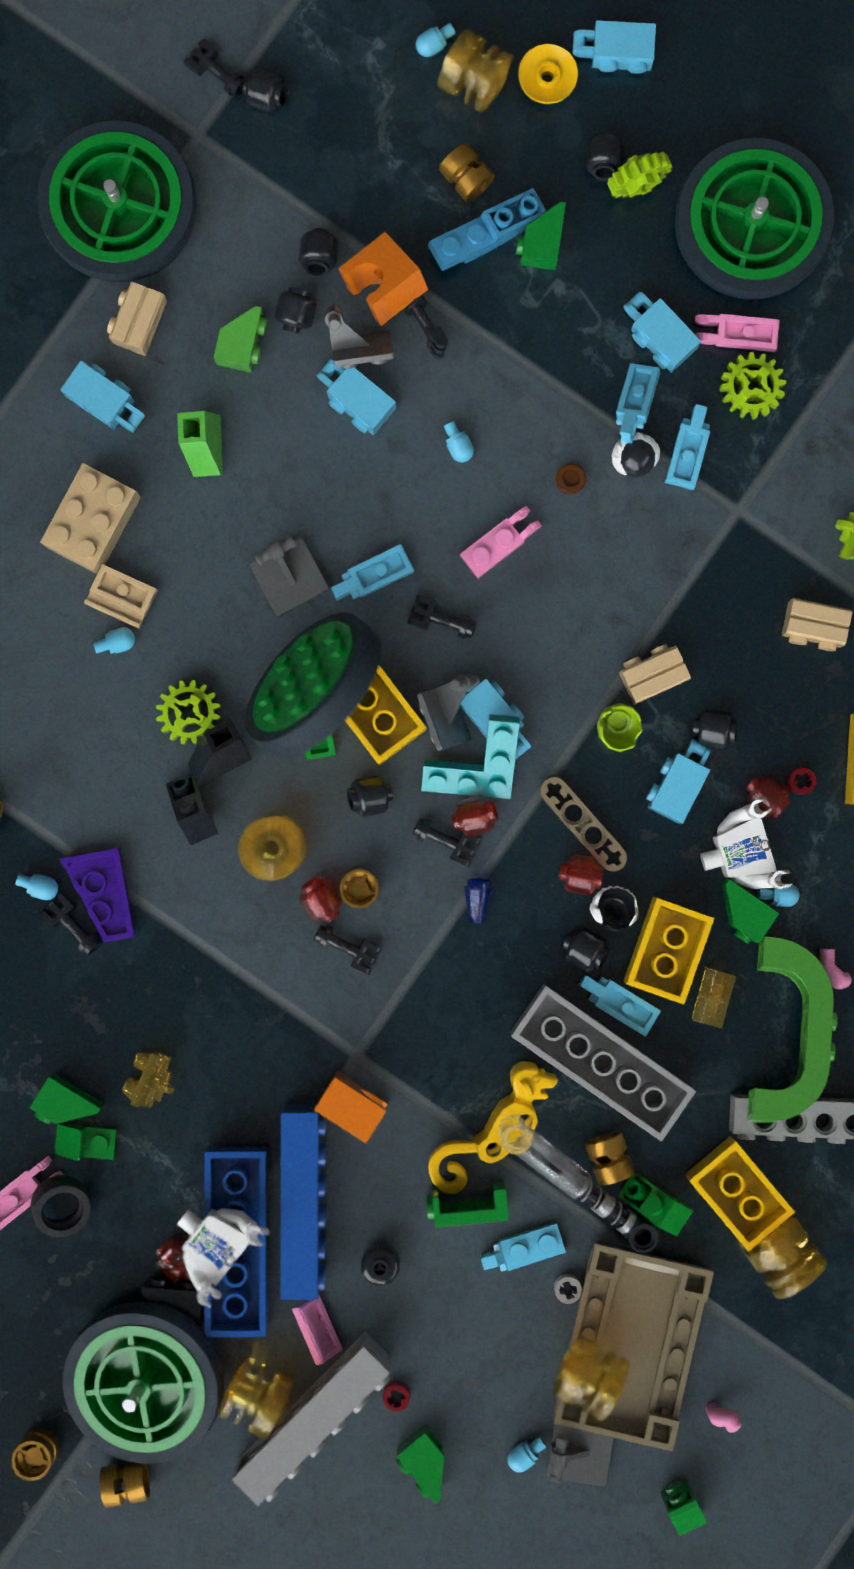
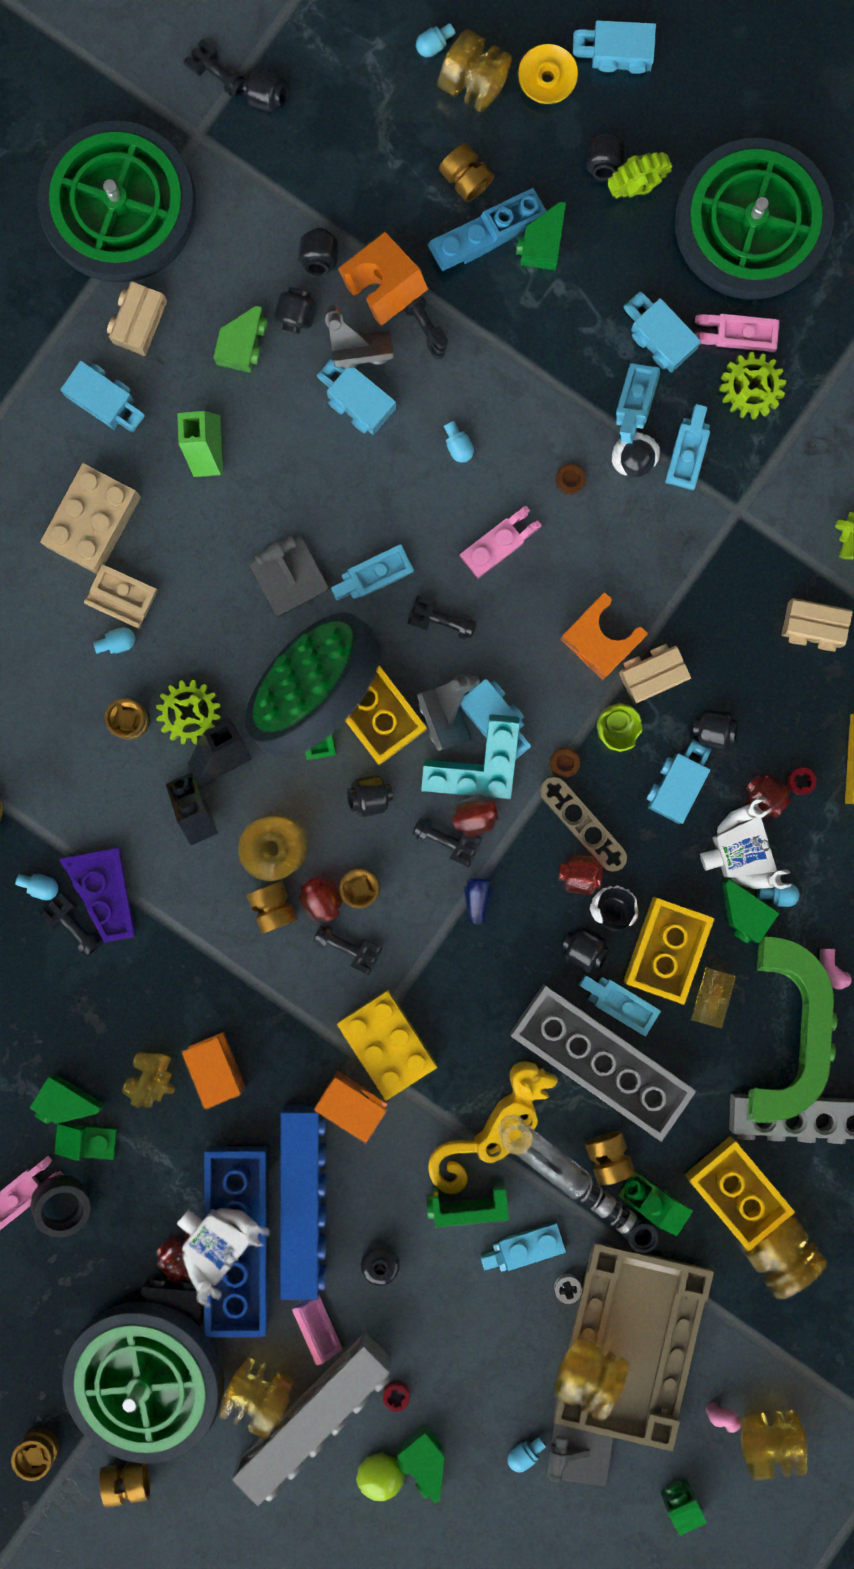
none -> pearl gold wheel [105,698,150,740]
none -> orange piece [182,1032,246,1109]
none -> pearl gold wheel [246,881,297,934]
none -> yellow brick [337,989,437,1101]
none -> lime hair [356,1452,405,1501]
none -> reddish brown tile [550,748,580,778]
none -> orange piece [560,592,648,680]
none -> clear yellow wheel [741,1409,808,1481]

